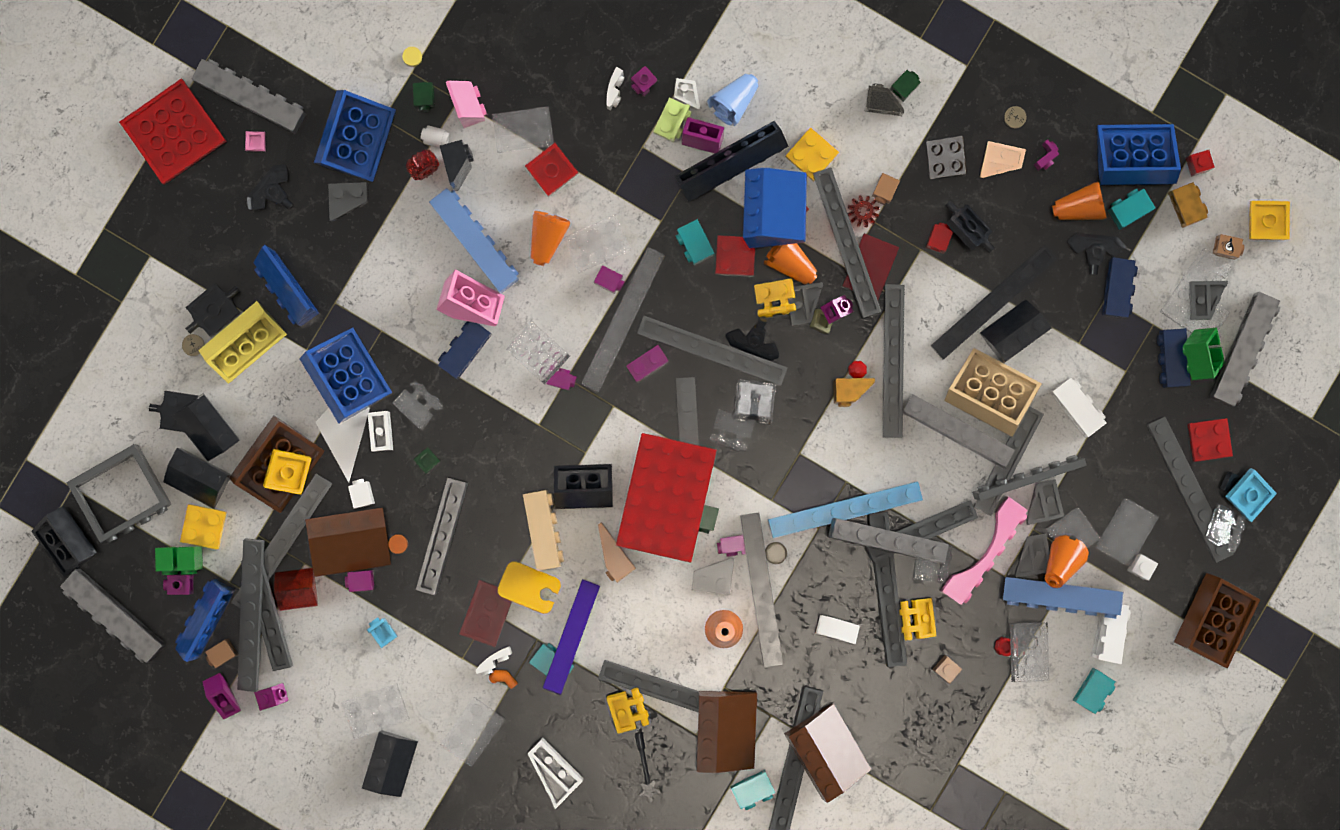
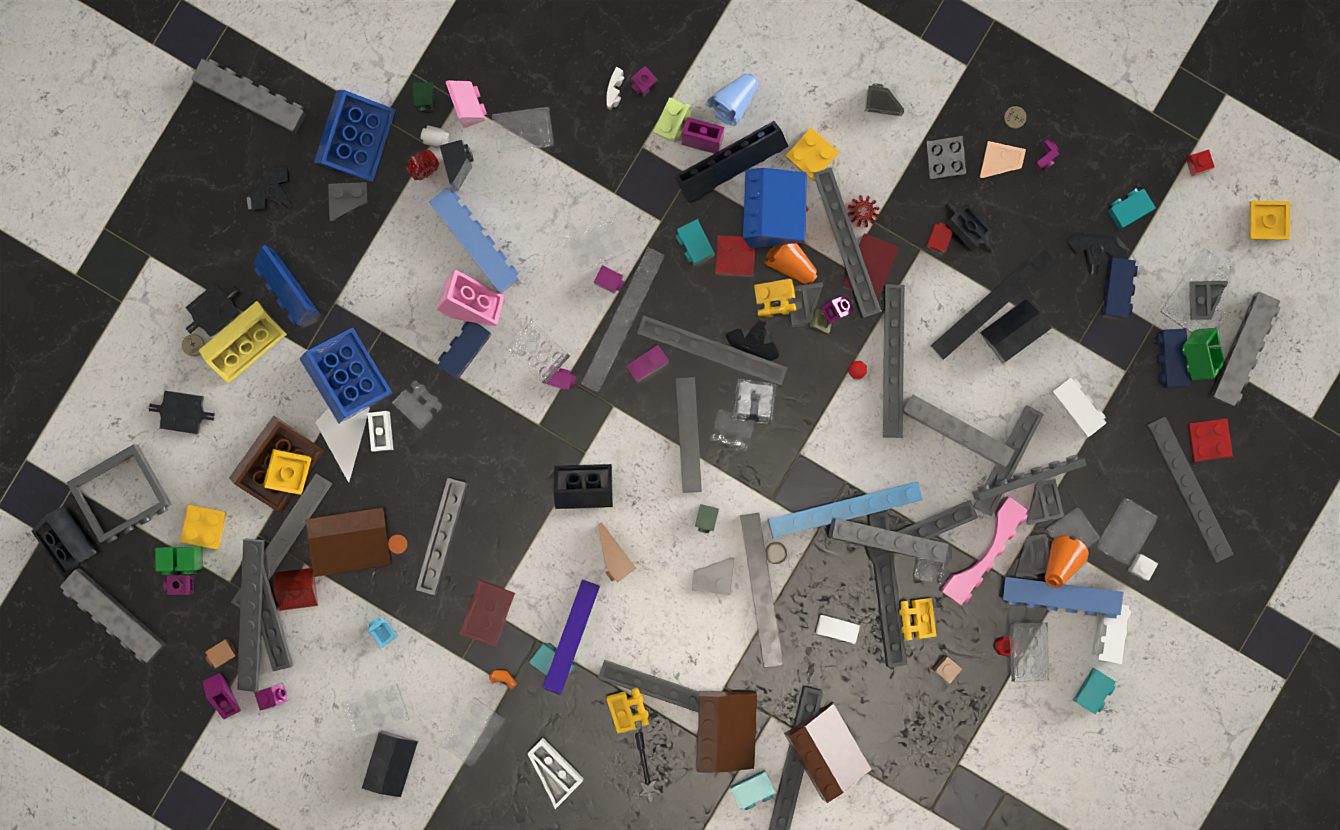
red plate [119,78,226,185] -> none
black slope [163,448,231,509] -> none
black slope [172,393,240,461] -> none
blue slope [175,579,235,662] -> none
bright pink tile [245,131,266,152] -> none
magenta brick [345,570,375,592] -> none
white brick [348,479,375,509] -> none
light yellow tile [402,47,422,67] -> none
dark green tile [413,447,441,474] -> none
white slope [475,646,512,676] -> none
yellow piece [498,562,561,614] -> none
tan brick [523,490,564,571] -> none
red plate [525,143,579,197] -> none
orange cone [530,211,570,266] -> none
red plate [616,433,717,563] -> none
white piece [674,78,700,110] -> none
orange cone [705,610,743,648] -> none
brick [717,535,746,557] -> none
pearl gold slope [833,378,875,407] -> none
medium nougat brick [872,173,900,205] -> none
dark green brick [890,70,921,102] -> none
tan slope [944,348,1042,437] -> none
orange cone [1052,182,1107,220] -> none
blue slope [1097,124,1181,185] -> none
pearl gold brick [1168,182,1208,228] -> none
reddish brown slope [1174,573,1260,669] -> none
clear plate [1206,503,1246,552] -> none
medium nougat brick [1212,234,1245,260] -> none
black plate [1220,471,1242,492] -> none
medium azure plate [1225,468,1277,522] -> none

